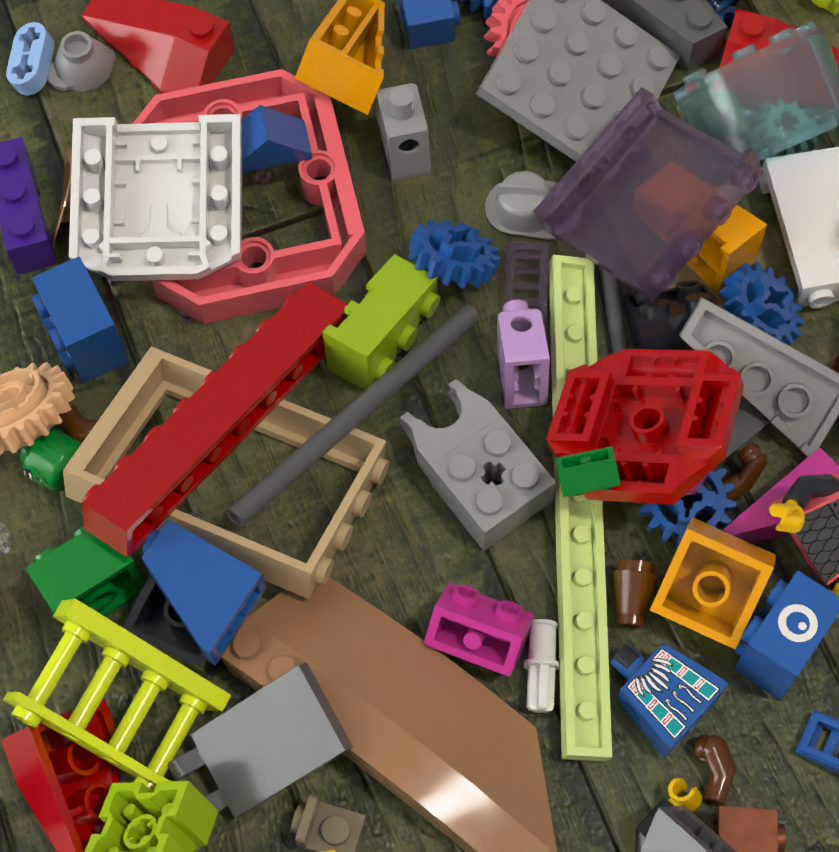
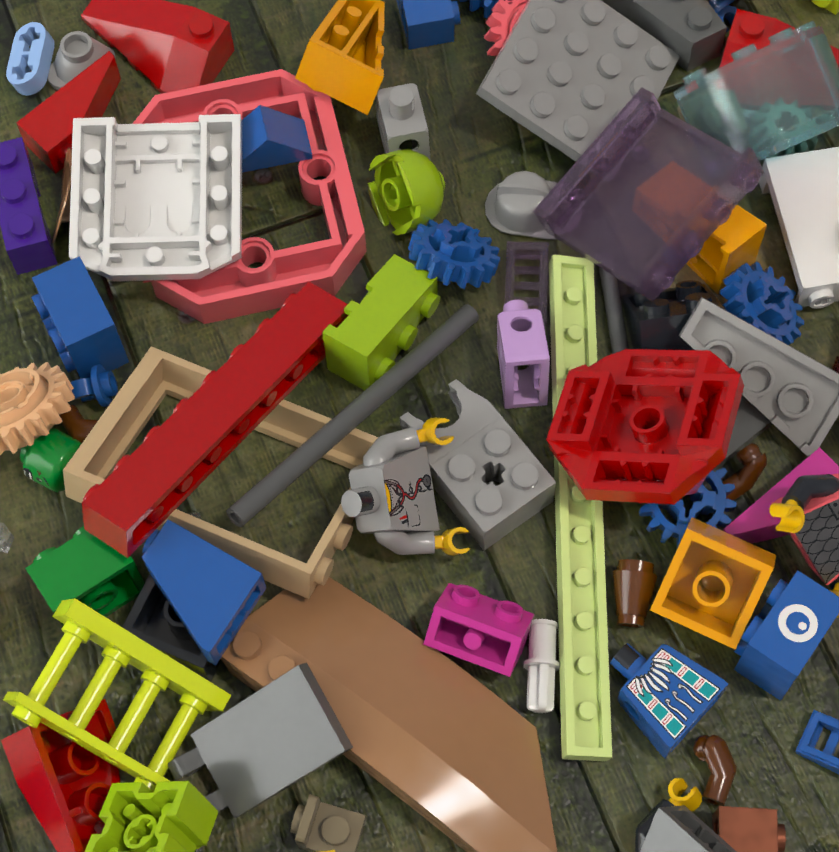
green piece [556,446,621,497] -> none
none -> red slope [16,51,121,174]
none -> blue plate [71,364,118,407]
none -> light grey torso [341,417,470,556]
none -> lime cylinder [368,149,445,235]

